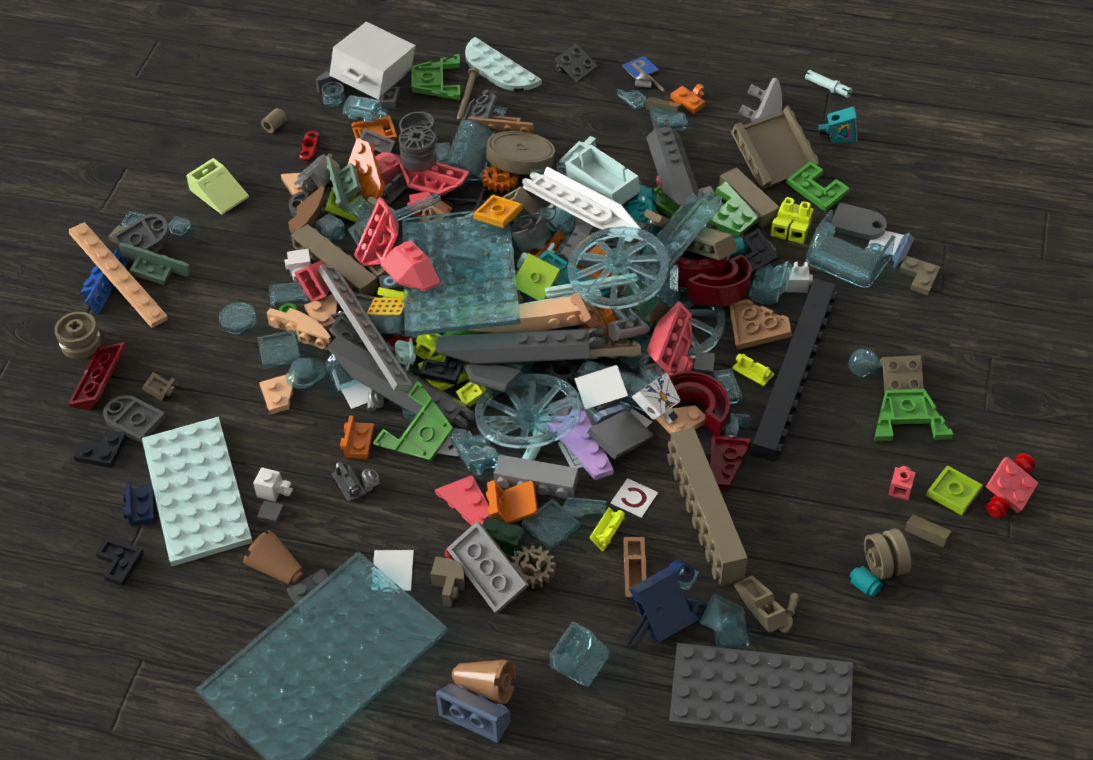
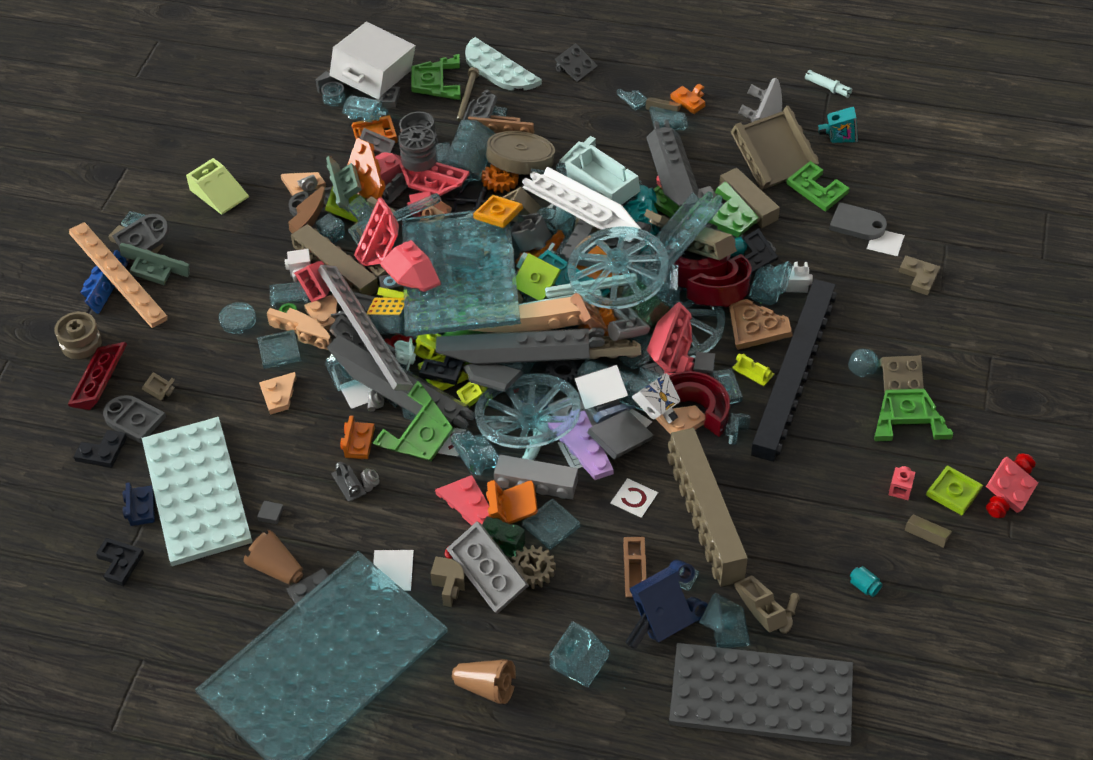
clear light blue tile [169,216,191,236] -> none
white brick [253,467,293,502] -> none
dark tan brick [261,108,287,133] -> none
clear light blue piece [286,358,327,389] -> none
light grey bracket [294,153,332,188] -> none
red piece [299,131,320,161] -> none
sand blue slope [436,683,511,743] -> none
clear light blue tile [562,497,607,517] -> none
neon yellow hinge [589,507,625,552] -> none
blue piece [621,56,665,92] -> none
light grey plate [635,74,652,88] -> none
dark red wing [710,436,751,490] -> none
neon yellow hips [771,197,814,244] -> none
clear light blue windscreen [806,210,896,288] -> none
dark tan wheel [864,528,911,581] -> none
sand blue piece [892,233,914,269] -> none

